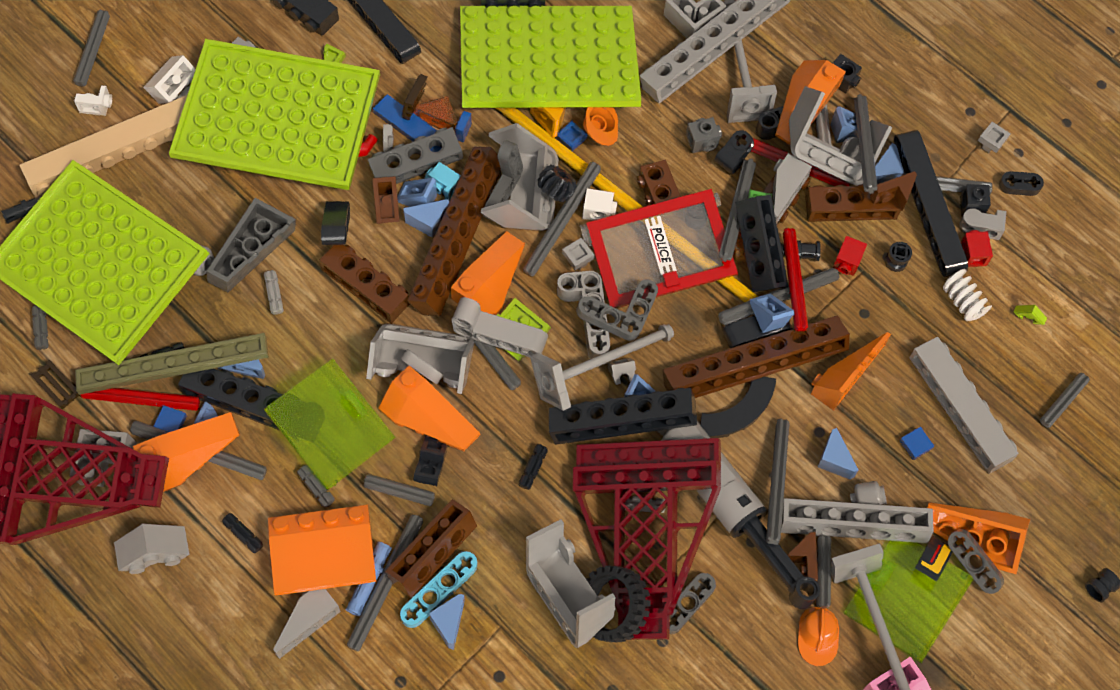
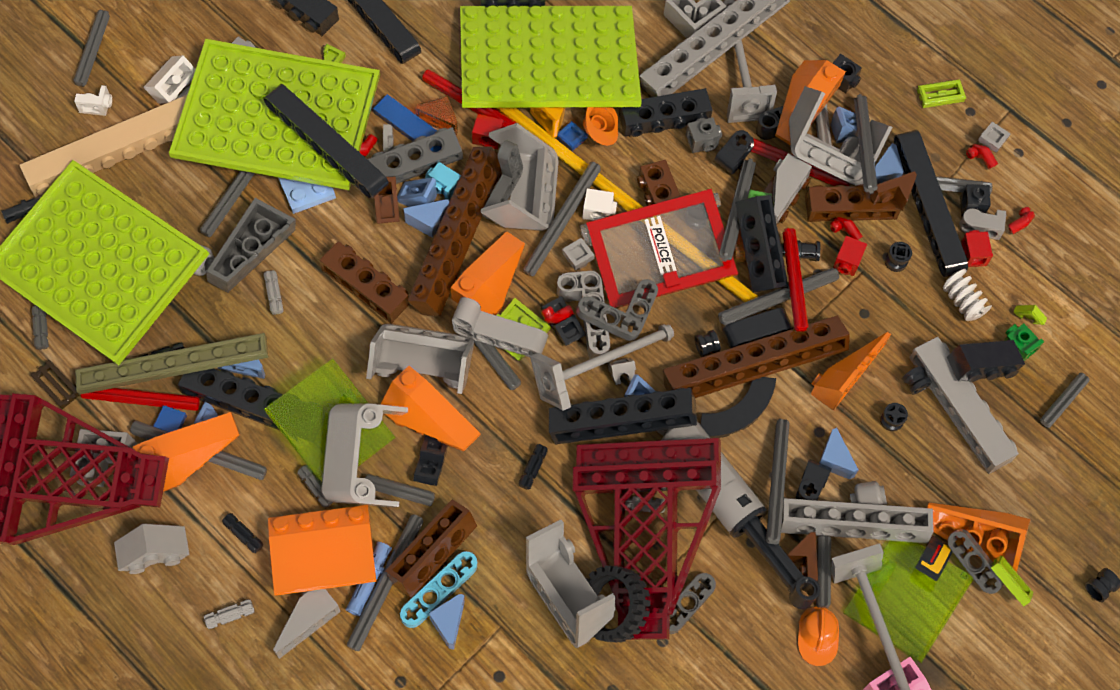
black beam [321,201,350,245] -> none
light grey beam [401,349,443,384] -> none
dark brown tile [402,74,428,120] -> none
blue tile [455,111,472,143] -> none
black gear [537,164,577,202] -> none
medium blue slope [750,293,794,333] -> none
blue tile [900,427,934,460] -> none
black beam [999,171,1044,196] -> none
none -> dark grey axle [200,170,255,237]
none -> light grey axle [204,599,254,629]
none -> black beam [263,84,389,199]
none -> light blue wing [278,177,336,214]
none -> light grey windscreen [321,404,408,508]
none -> red axle [422,69,516,127]
none -> red brick [472,114,504,150]
none -> black slope [540,296,586,347]
none -> red arm [541,305,574,324]
none -> black brick [619,88,713,137]
none -> black wheel [694,330,721,357]
none -> black piece [795,459,832,501]
none -> red arm [830,217,863,240]
none -> black wheel [880,403,908,431]
none -> black wheel [902,366,932,395]
none -> lime tile [917,79,966,108]
none -> black brick [947,340,1025,382]
none -> red arm [966,144,998,169]
none -> lime tile [991,555,1033,607]
none -> green brick [1004,323,1044,361]
none -> red arm [1007,207,1035,235]

